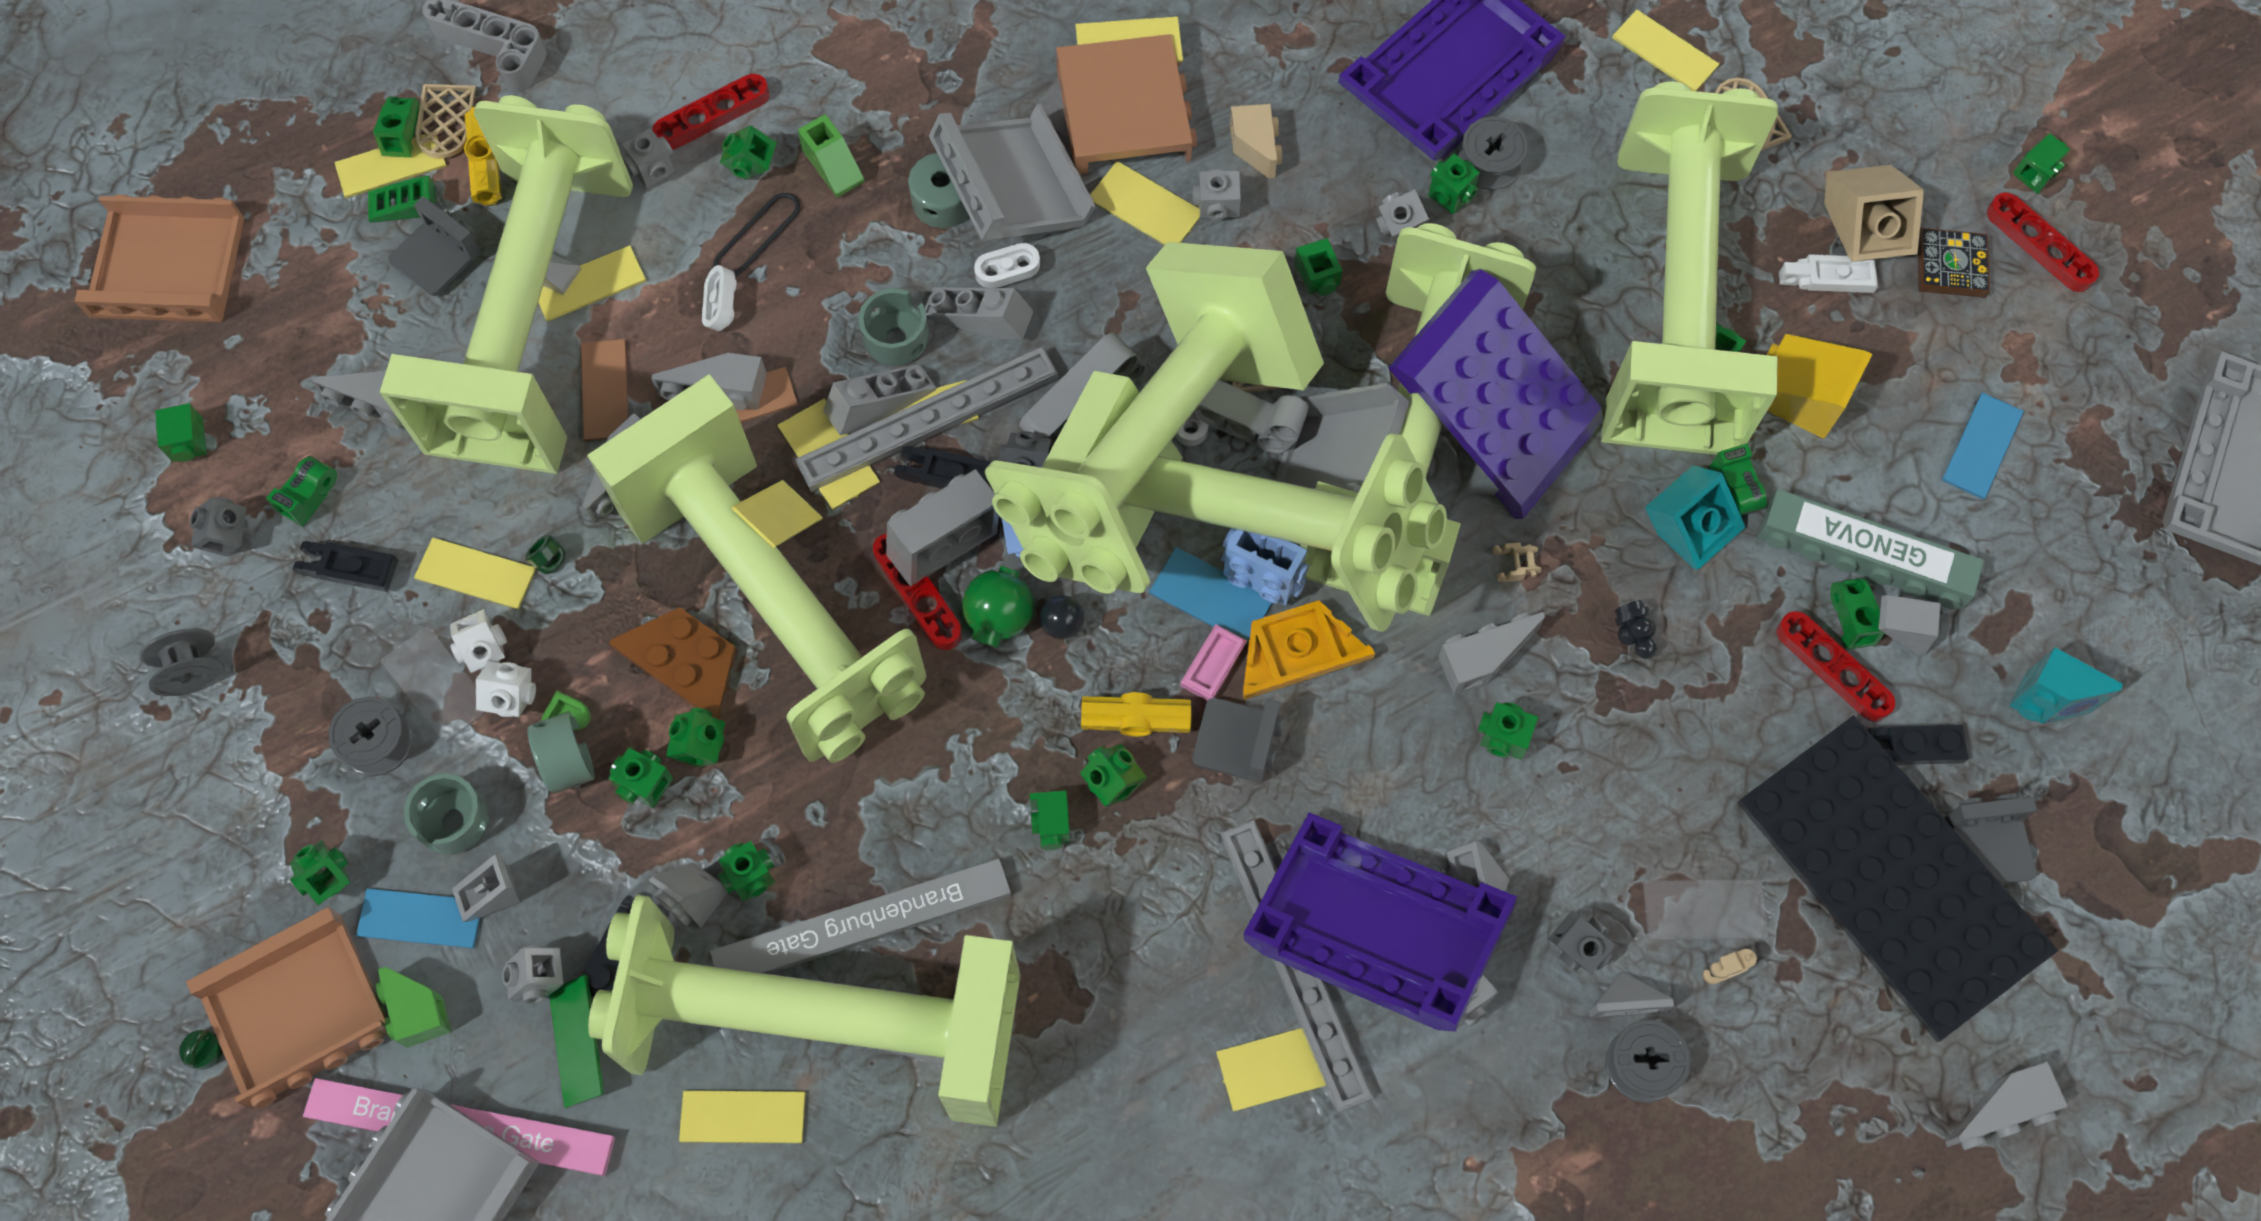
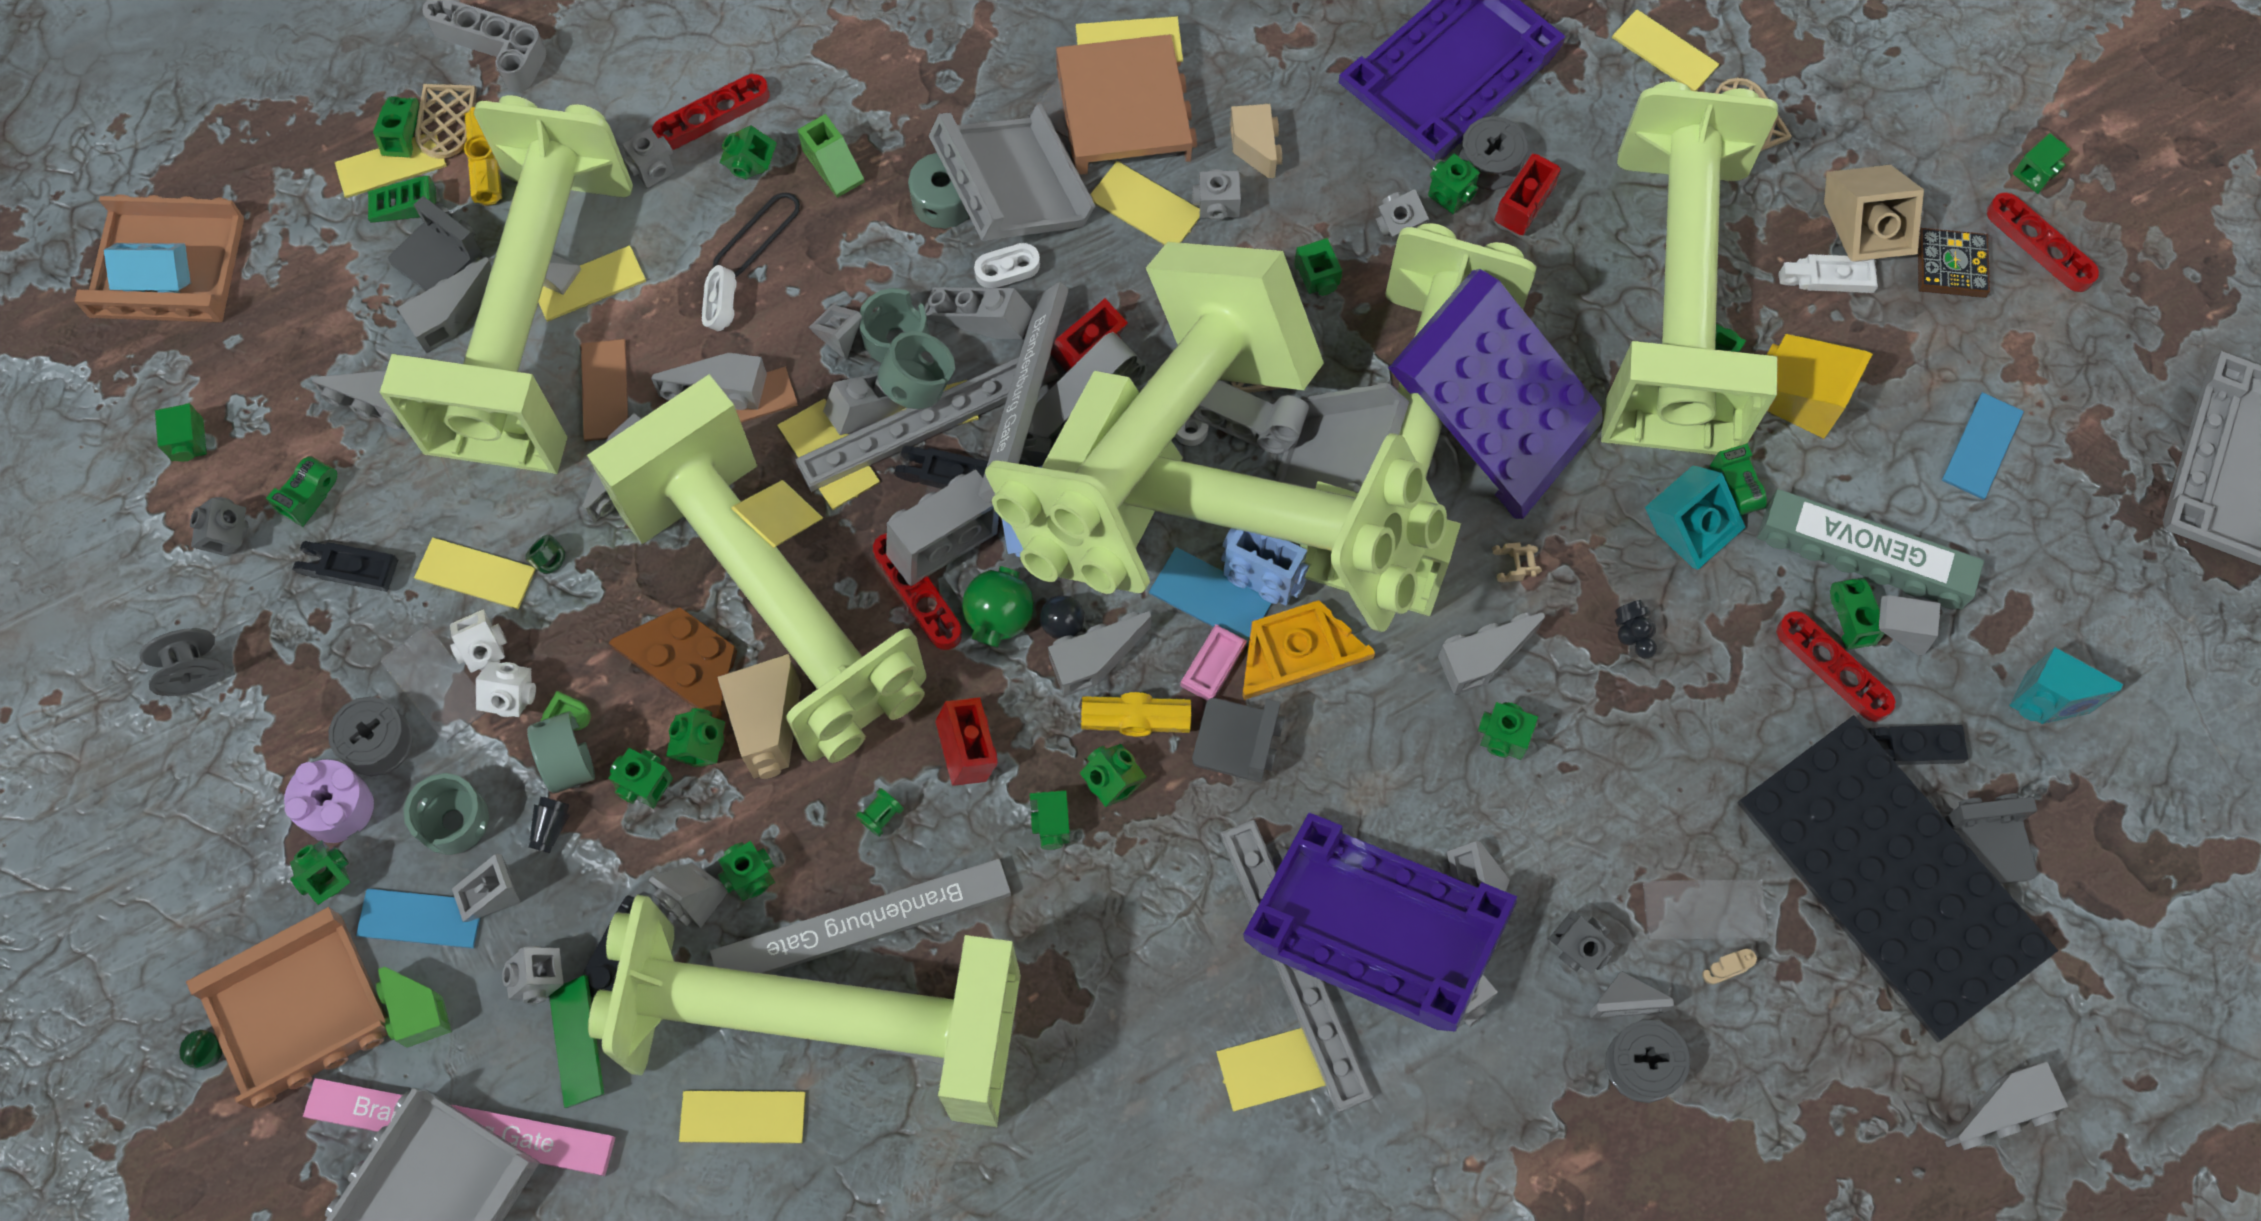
none -> medium azure brick [104,243,191,293]
none -> lavender brick [284,760,374,843]
none -> light grey slope [397,257,492,354]
none -> black cone [528,797,570,853]
none -> tan slope [718,654,801,779]
none -> light grey slope [809,305,862,360]
none -> green bush [855,788,904,837]
none -> sand green piece [877,331,955,410]
none -> red brick [935,697,998,786]
none -> light grey tile [978,282,1069,503]
none -> light grey slope [1048,611,1151,697]
none -> red brick [1050,298,1128,372]
none -> red brick [1495,153,1561,236]

